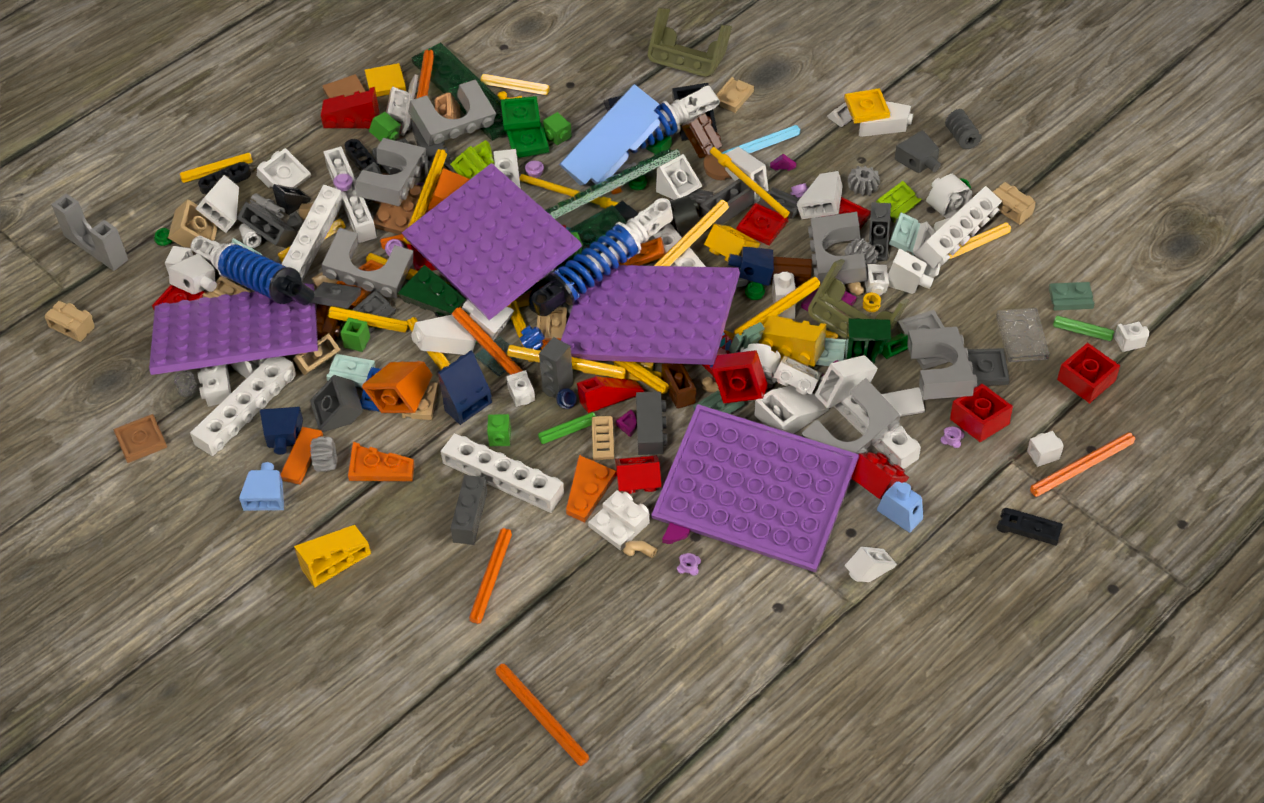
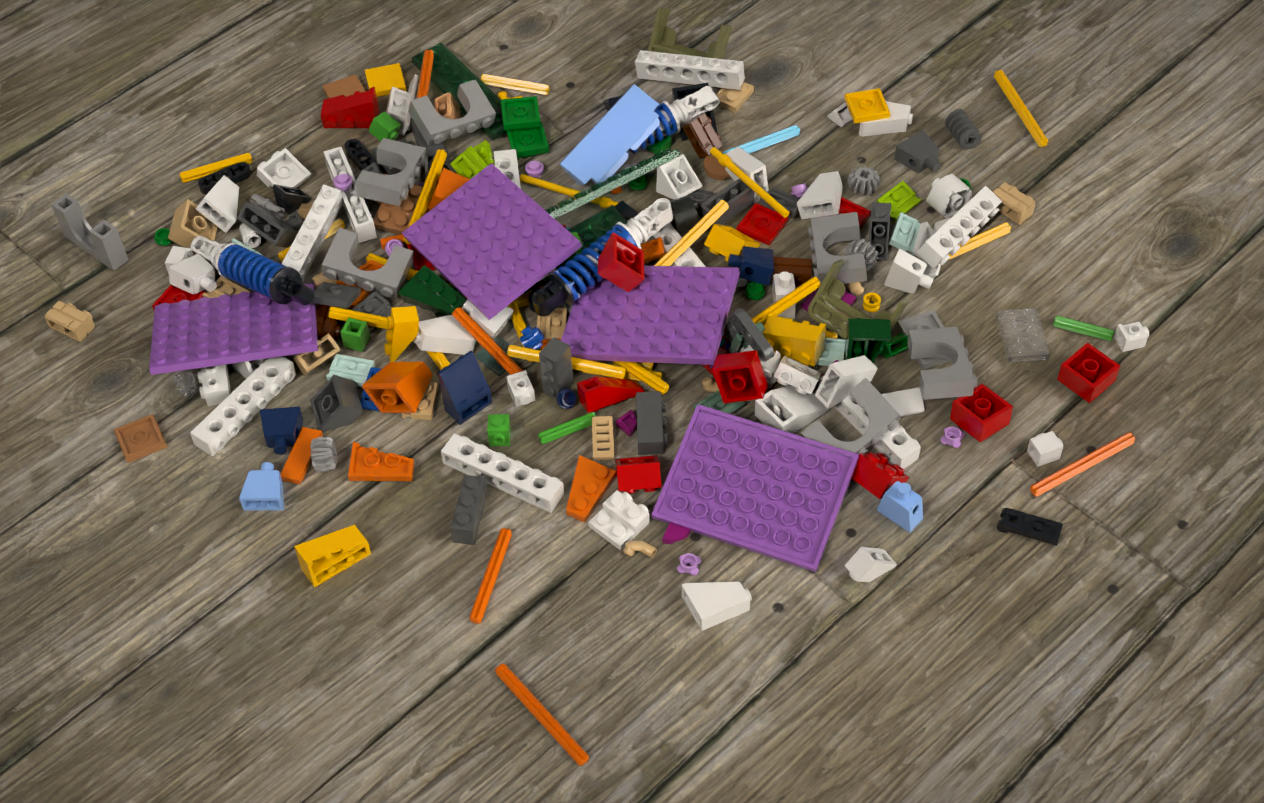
bright green brick [543,112,572,145] -> none
reddish brown brick [661,363,696,409] -> none
magenta tile [770,154,796,171] -> none
white brick [865,264,889,296] -> none
dark grey plate [968,348,1010,386] -> none
sand green plate [1049,282,1095,311] -> none
none -> yellow slope [384,306,419,362]
none -> red slope [598,232,644,292]
none -> white brick [635,50,745,90]
none -> white slope [682,582,752,631]
none -> dark grey beam [724,308,775,362]
none -> yellow axle [994,69,1048,147]

